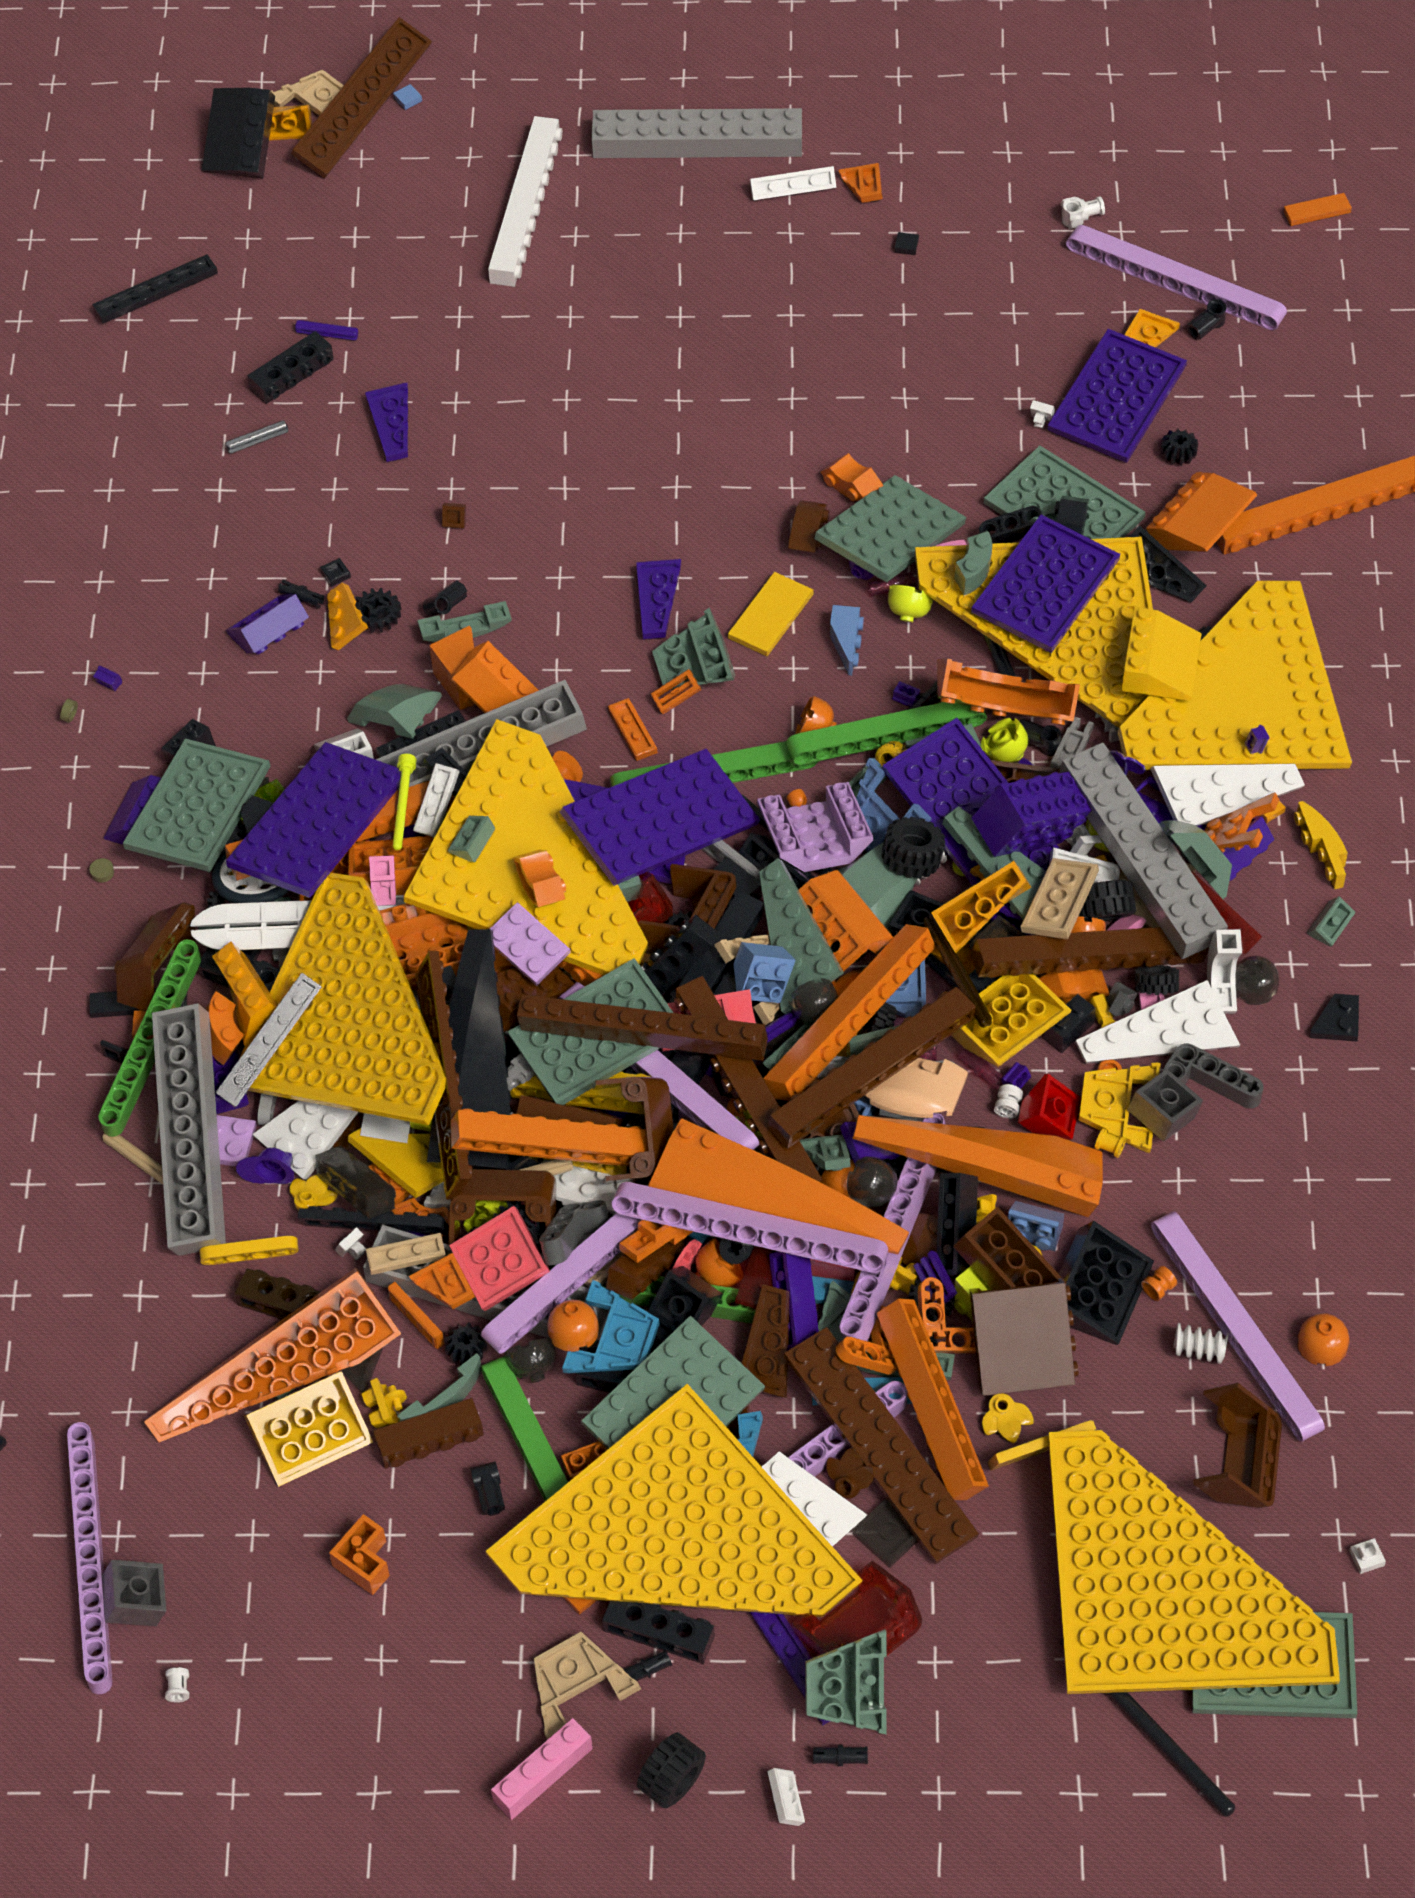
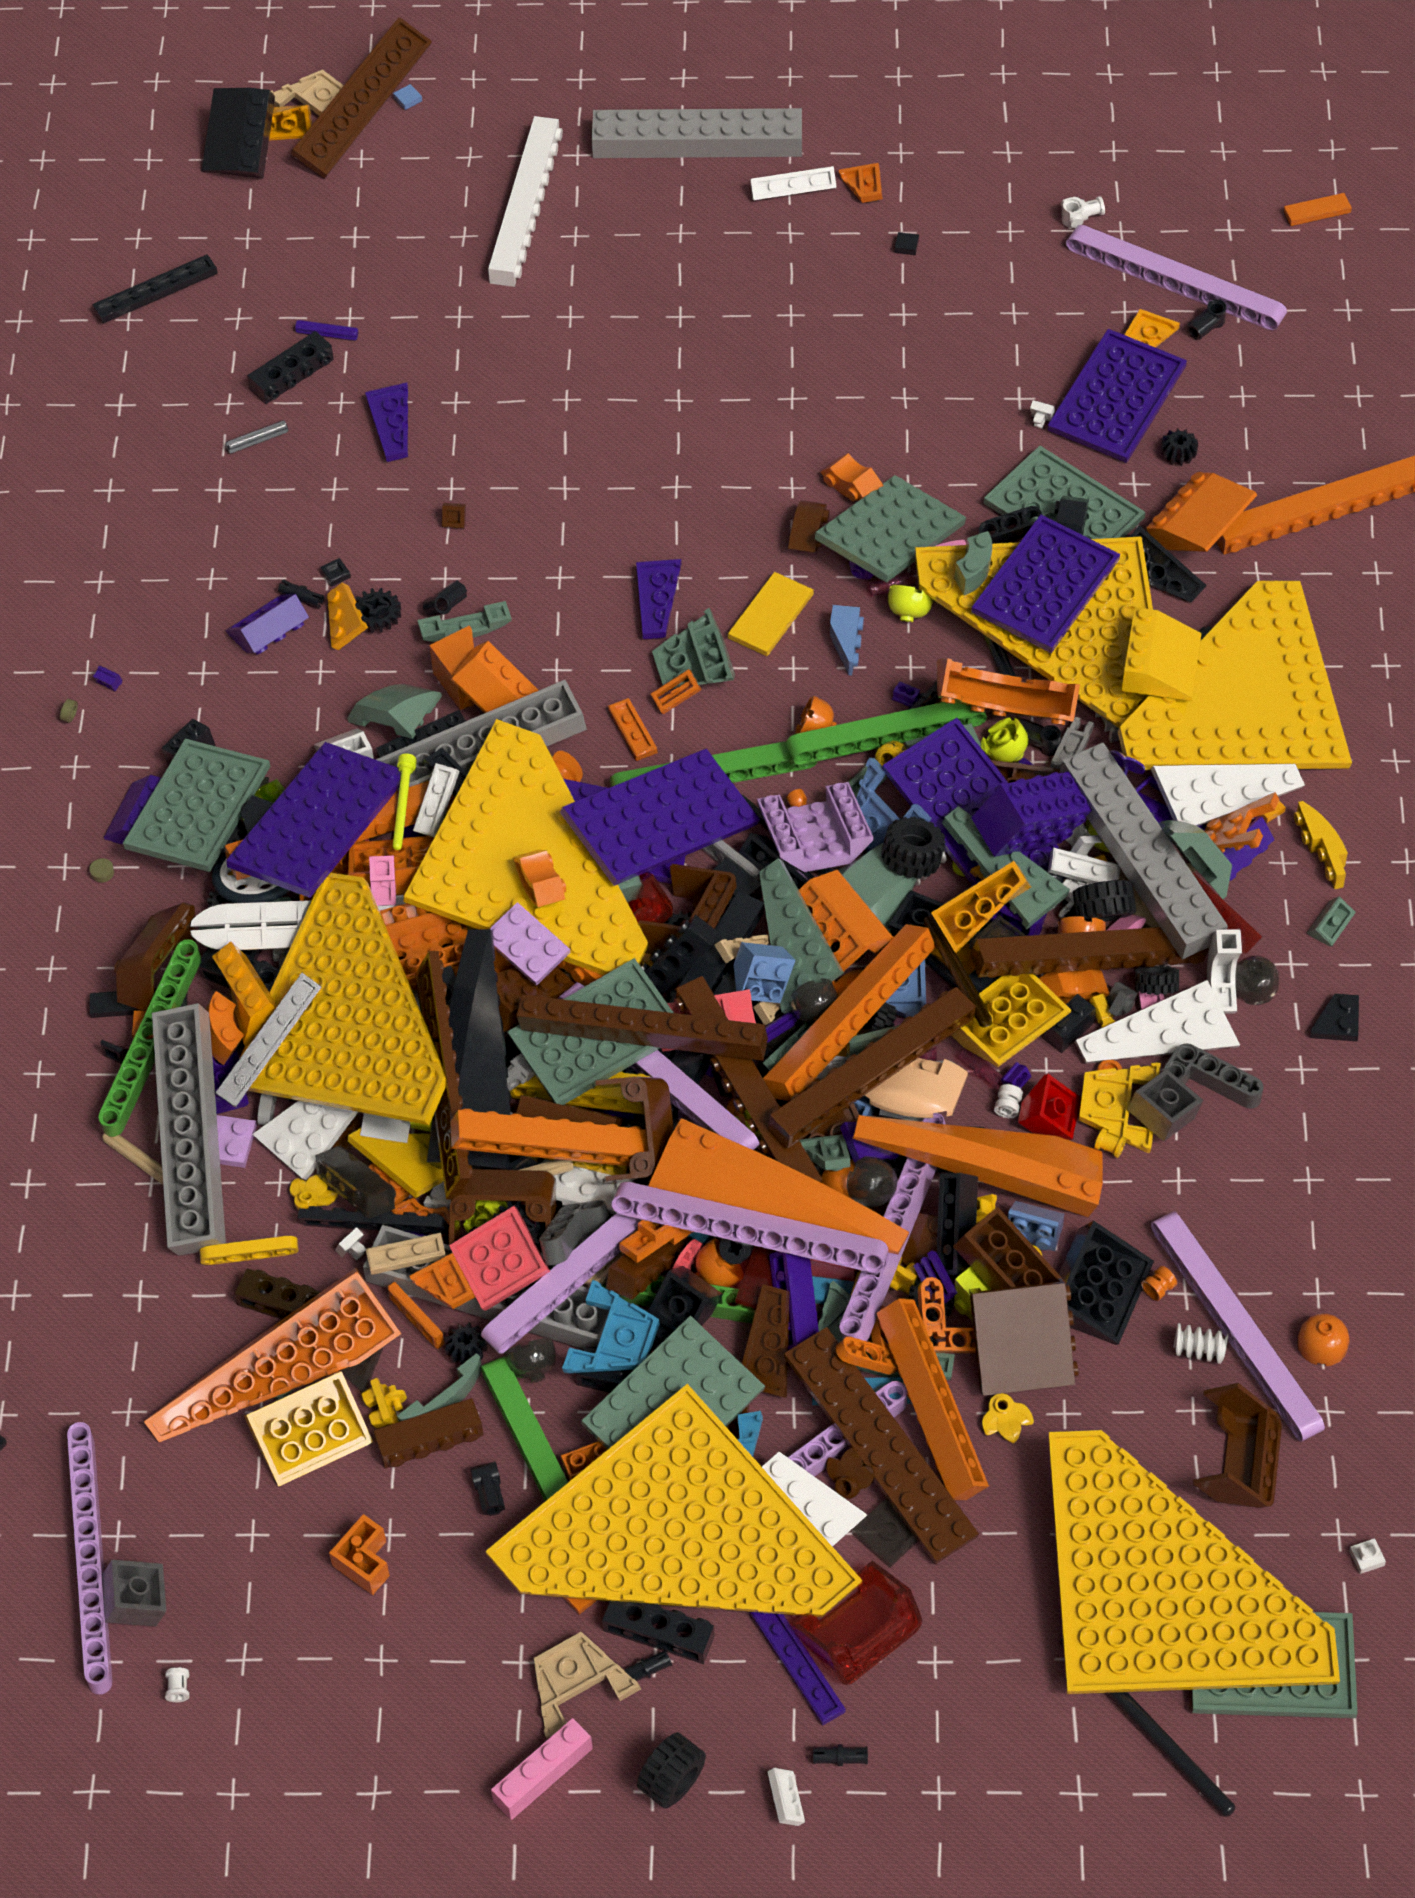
dark purple piece [236,1147,294,1184] -> none
sand green slope [448,815,495,862] -> none
orange cylinder [547,1299,599,1352] -> none
sand green wedge [805,1629,887,1735] -> none
yellow tile [987,1420,1096,1471] -> none
tan tile [1021,858,1099,939] -> none
dark purple piece [1245,725,1269,754] -> none

